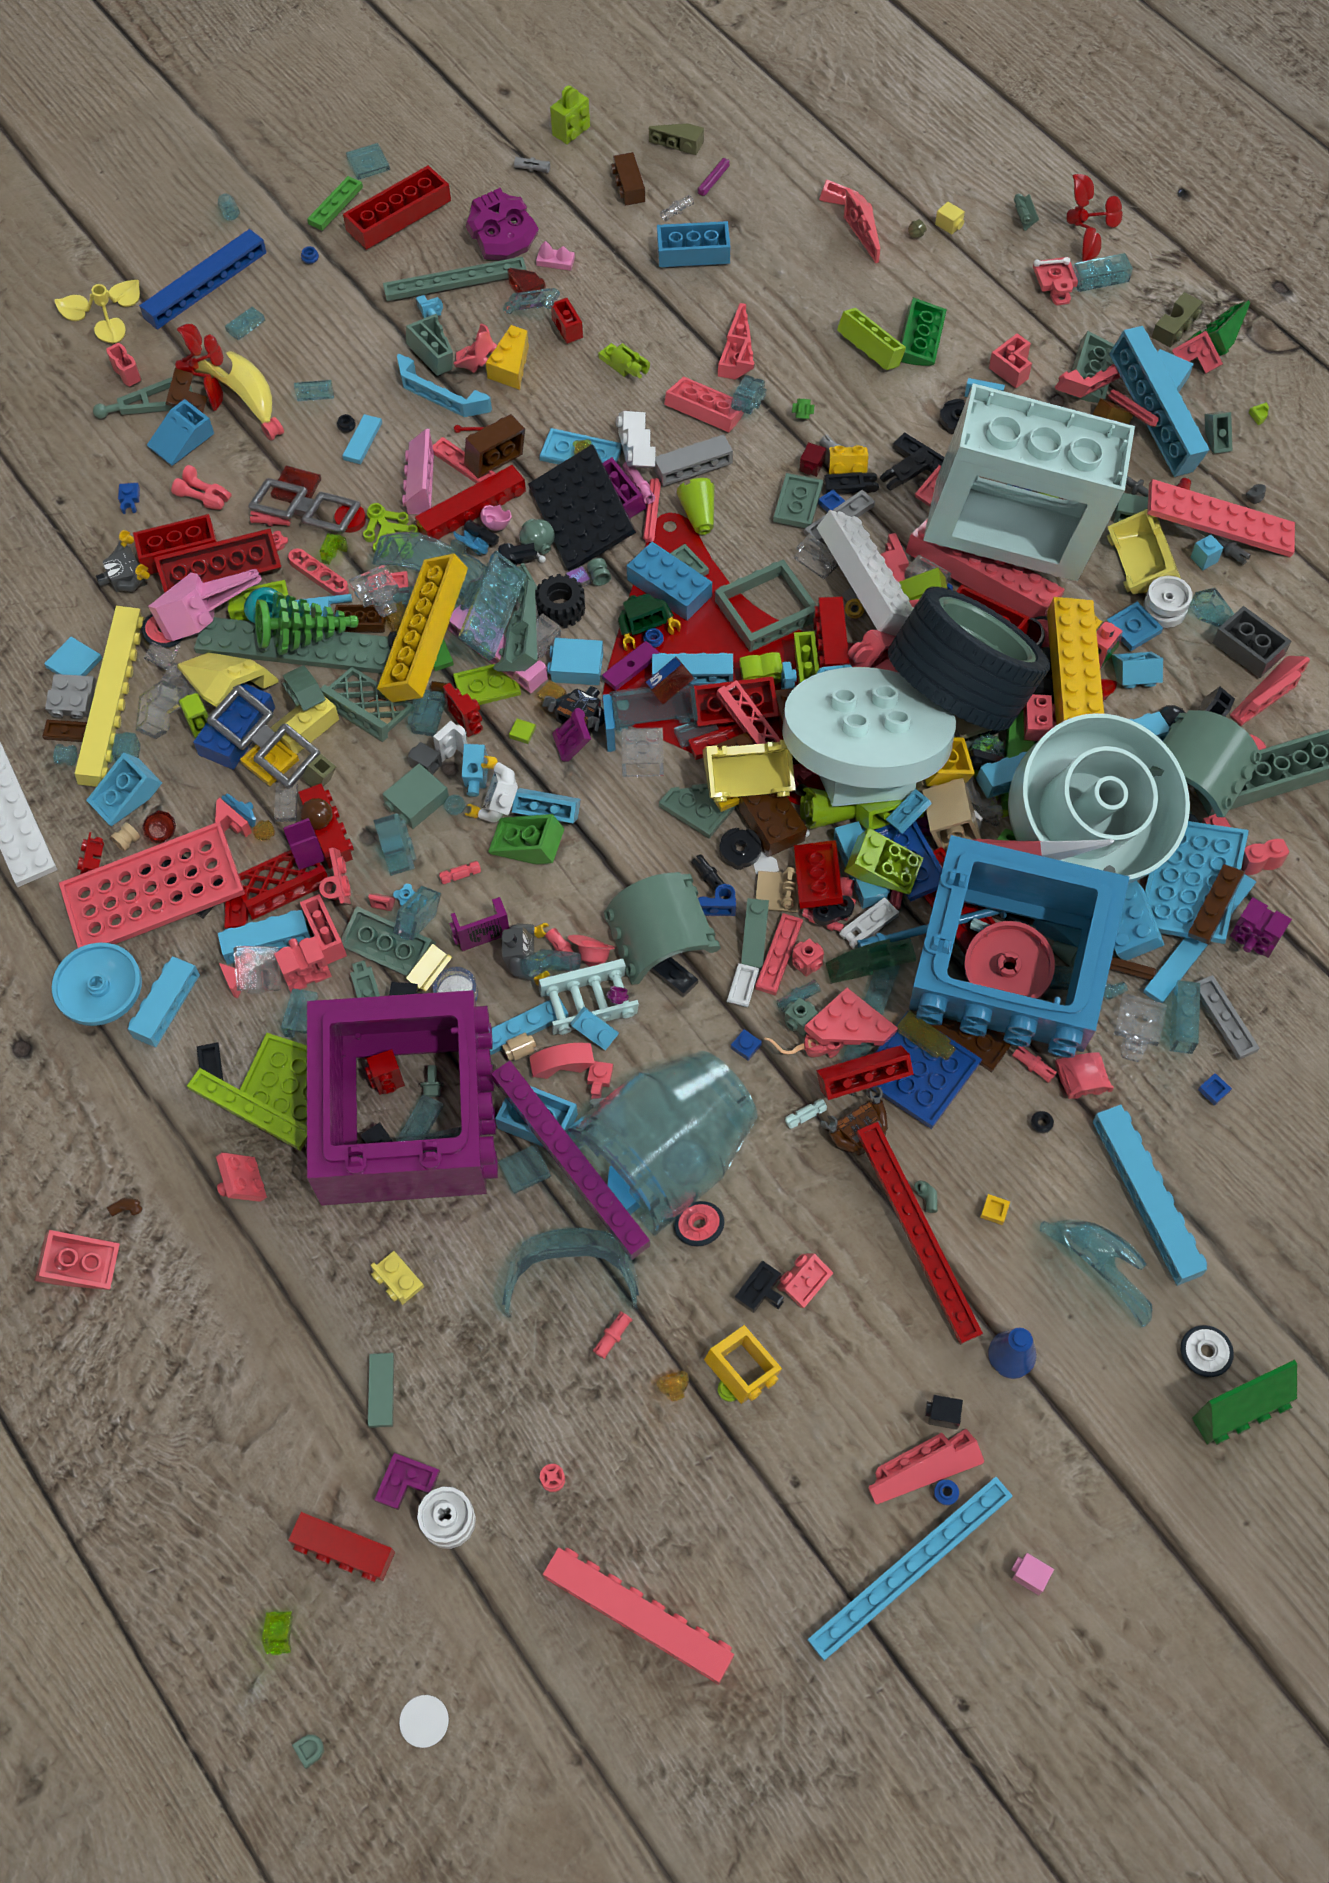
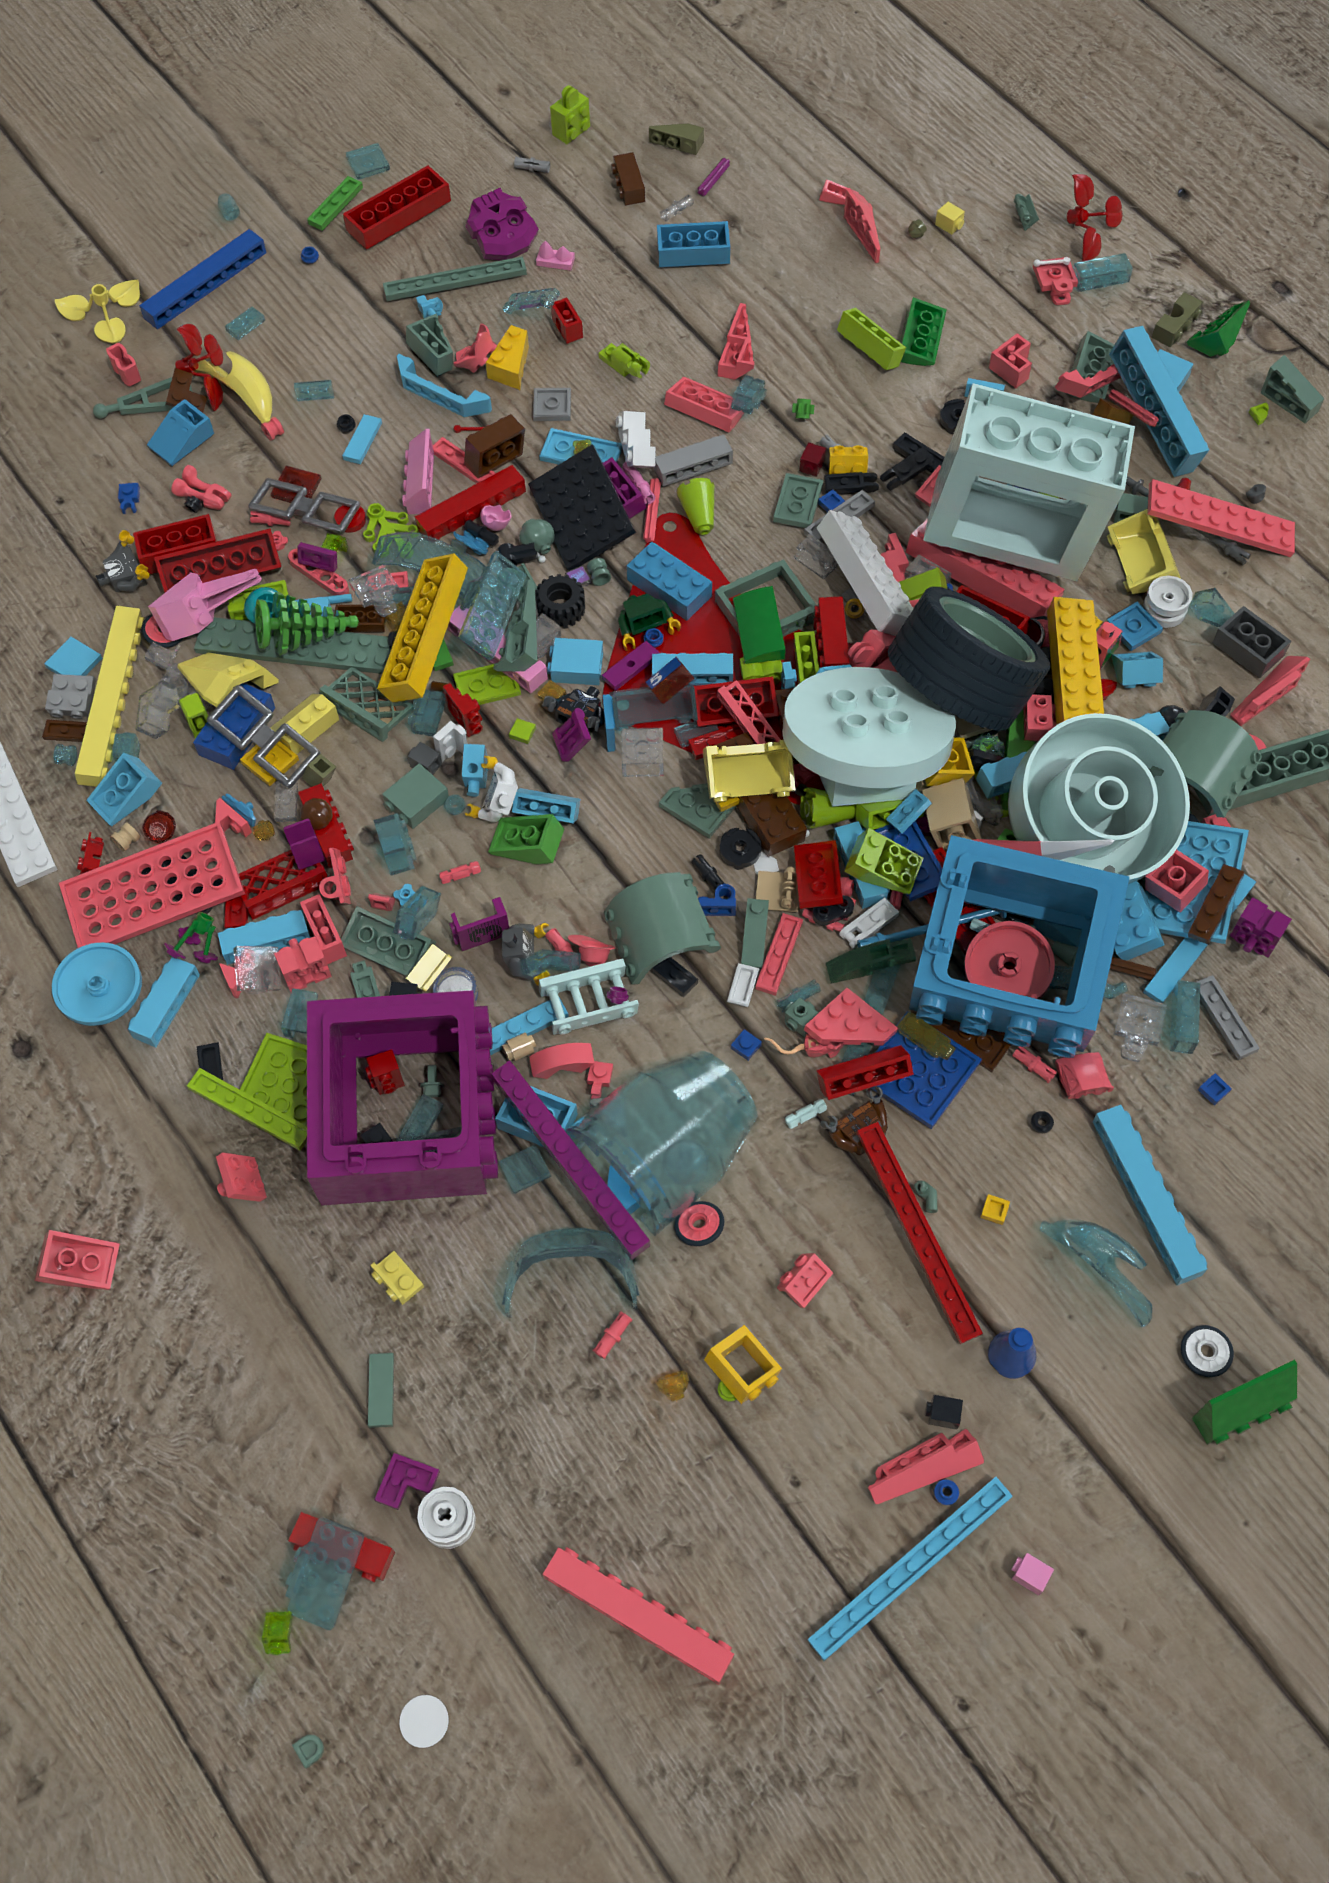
reddish brown arm [107,1198,143,1217] -> none
sand green brick [282,665,326,711] -> none
clear red slope [507,268,546,305] -> none
coral wheel [540,1464,565,1492] -> none
medium azure plate [570,1007,619,1051] -> none
sand green plate [670,544,709,576] -> none
black plate [735,1260,784,1313] -> none
coral brick [792,938,824,977] -> none
coral plate [1172,331,1223,374] -> none
medium azure brick [1190,535,1224,571] -> none
sand green slope [1204,411,1233,454] -> none
coral brick [1241,839,1289,875] -> none
none -> plant [164,912,218,963]
none -> black plate [184,496,203,513]
none -> clear light blue bracket [285,1517,364,1630]
none -> magenta plate [297,542,337,572]
none -> light grey tile [533,388,571,421]
none -> green slope [733,586,785,664]
none -> coral brick [1145,849,1209,913]
none -> sand green wedge [1261,355,1324,423]

